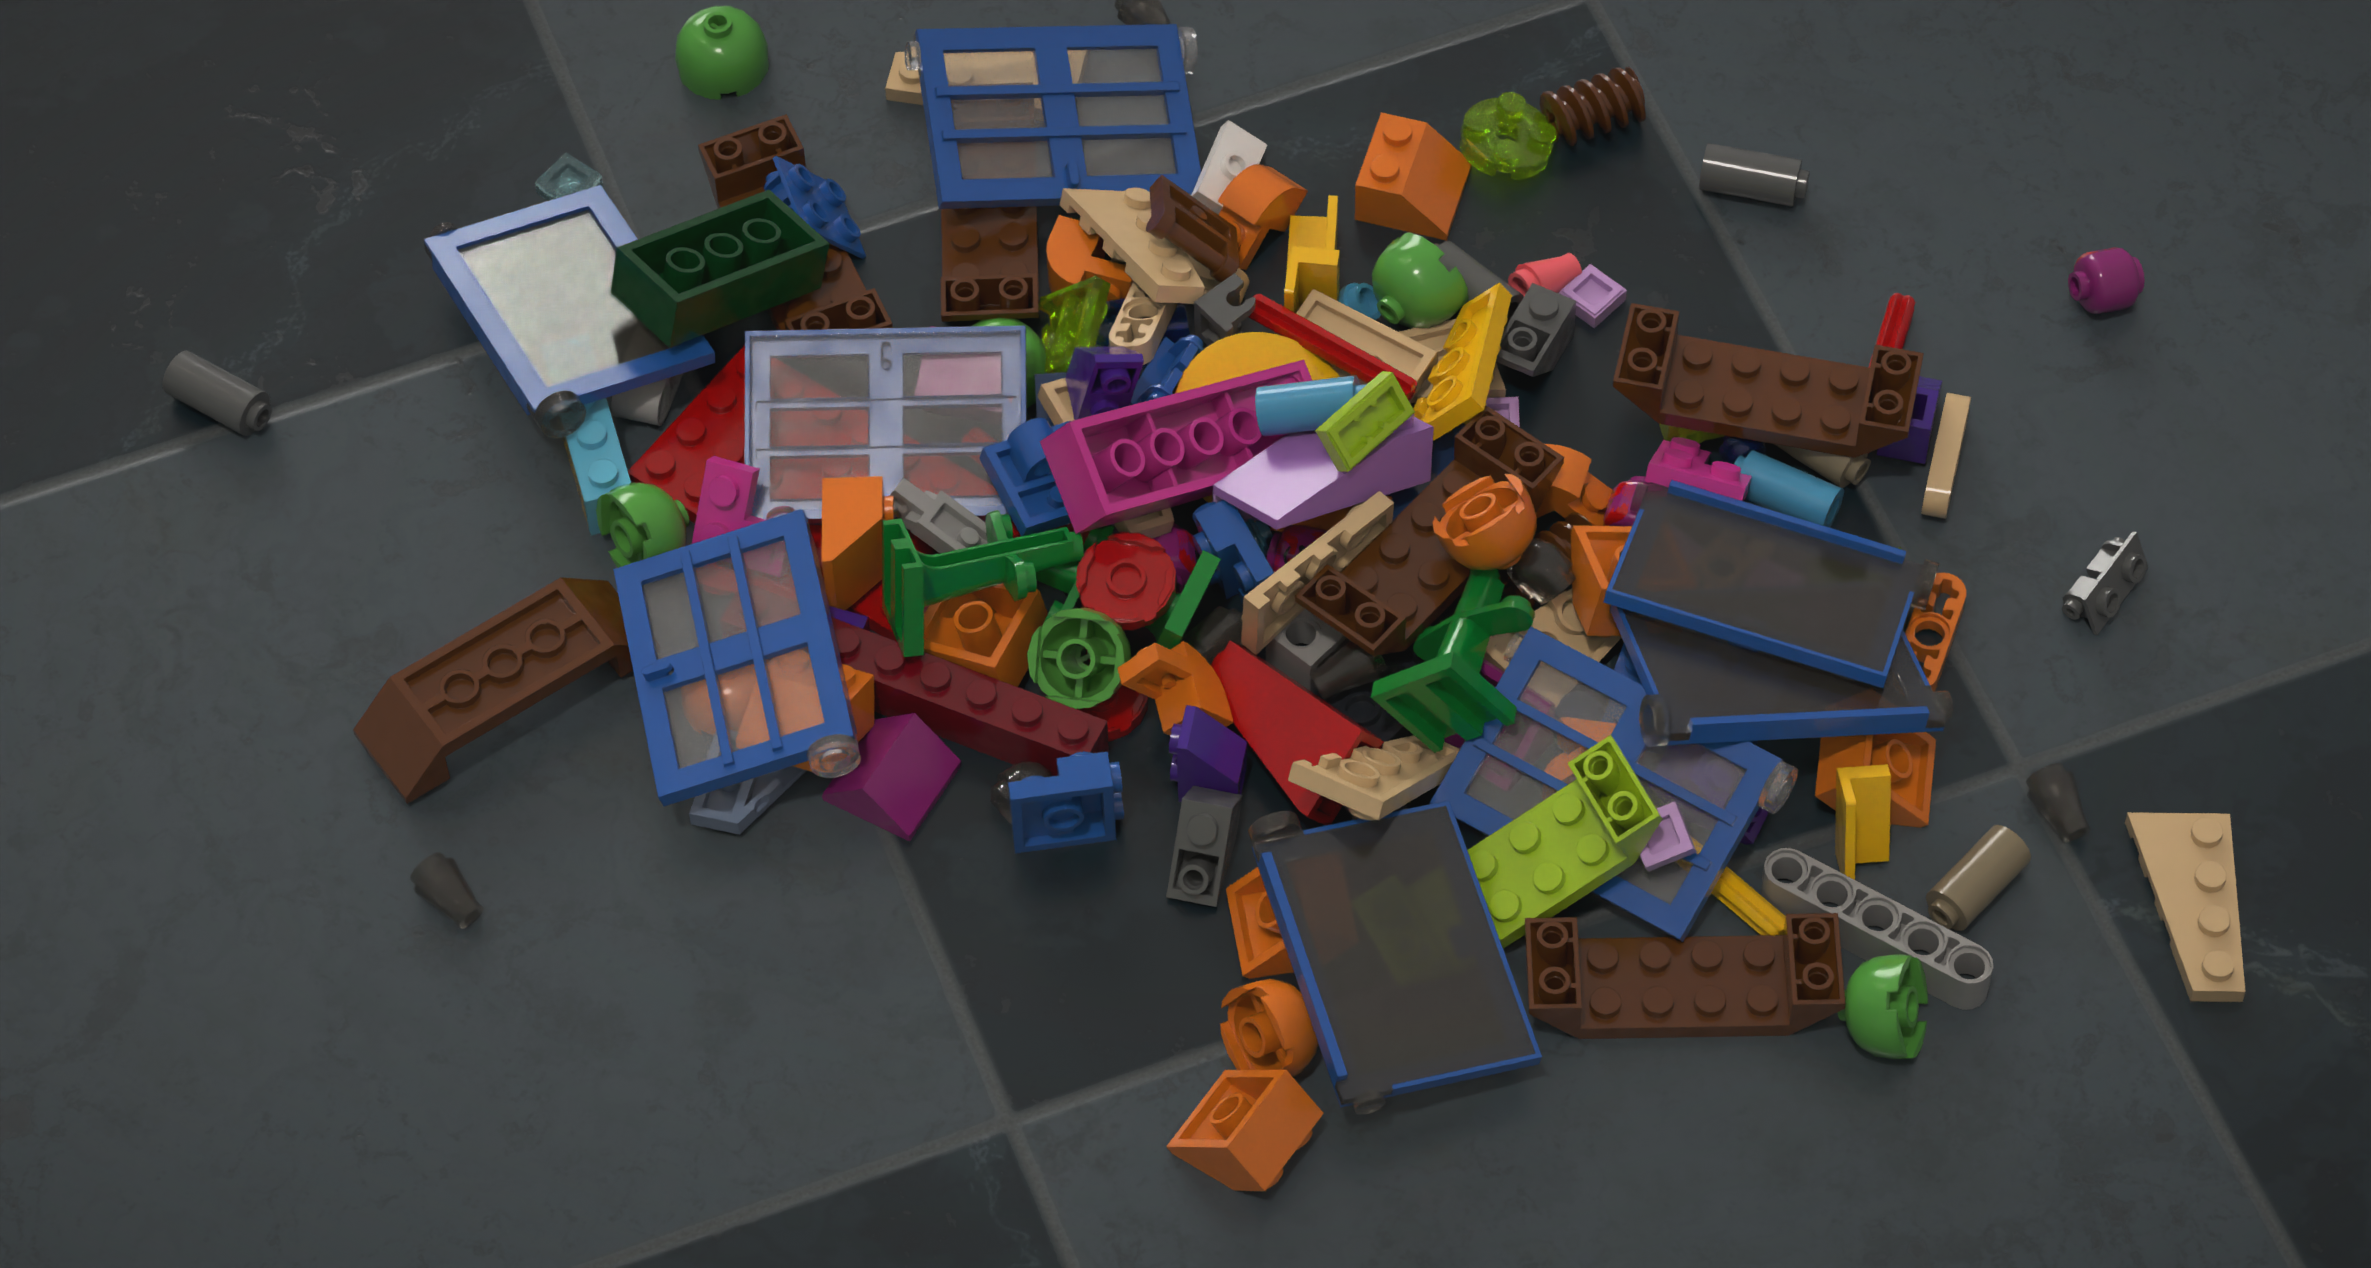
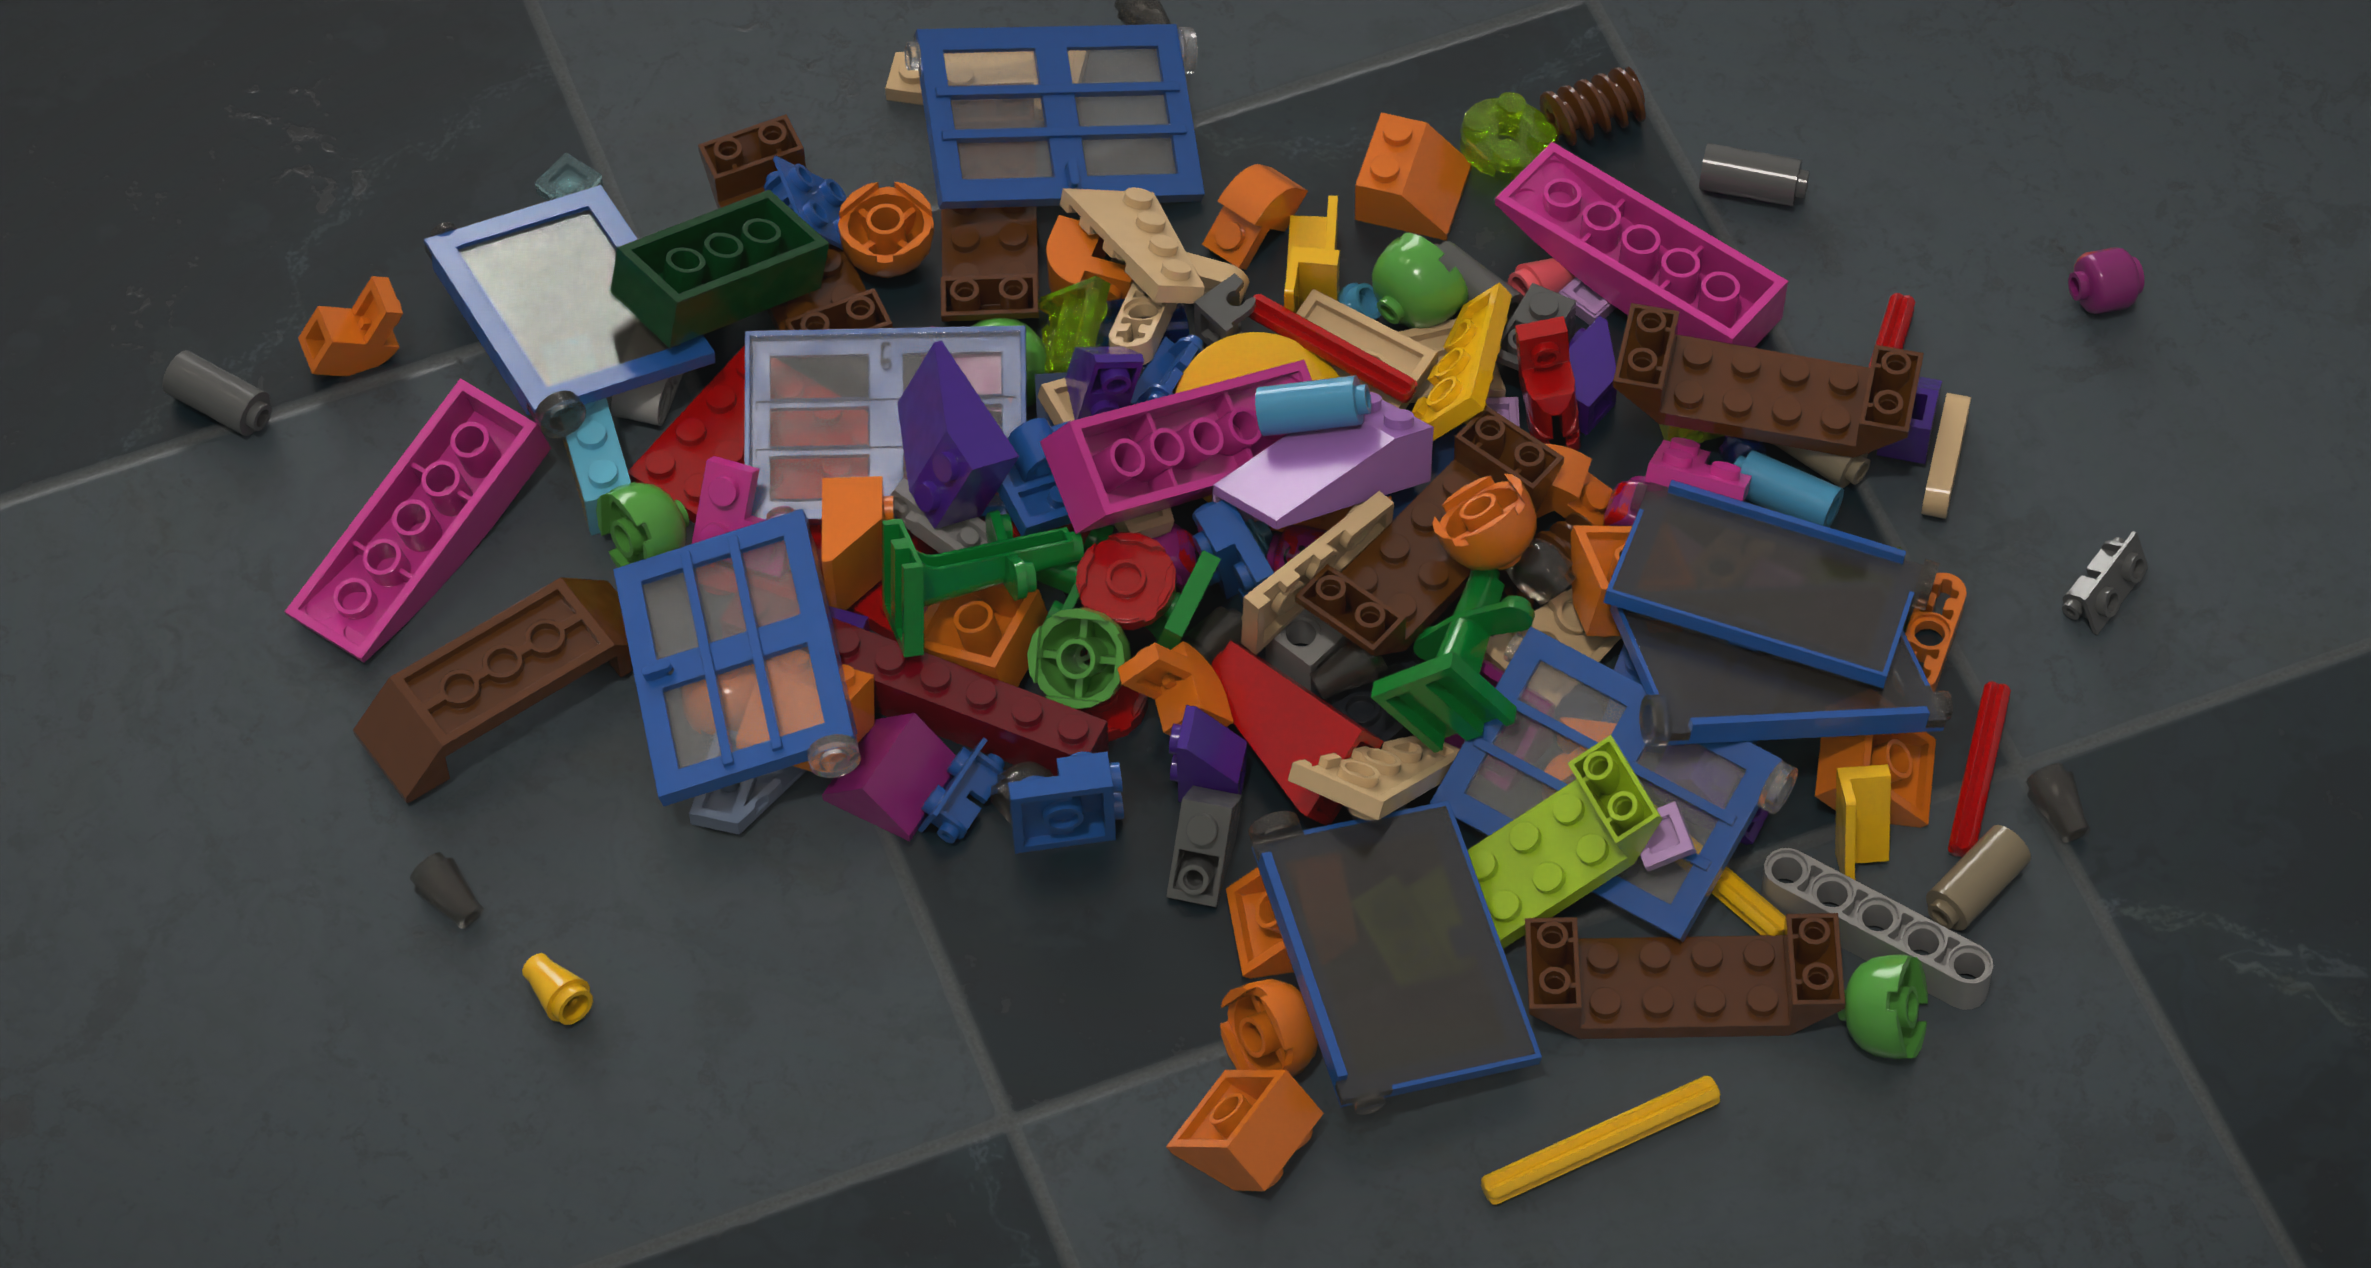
bright green cylinder [675,6,769,100] -> none
reddish brown plate [1146,175,1239,283] -> none
white plate [1191,120,1267,215] -> none
lime plate [1315,371,1415,472] -> none
tan wing [2125,812,2245,1002] -> none
none -> dark pink slope [285,378,551,663]
none -> orange brick [298,276,403,376]
none -> yellow cone [522,953,593,1025]
none -> orange cylinder [838,182,935,279]
none -> dark purple slope [897,341,1019,529]
none -> blue hinge [918,737,1005,843]
none -> yellow axle [1481,1076,1721,1205]
none -> dark pink slope [1495,142,1788,348]
none -> red plate [1515,316,1581,452]
none -> dark purple slope [1556,315,1617,435]
none -> red axle [1948,681,2011,857]

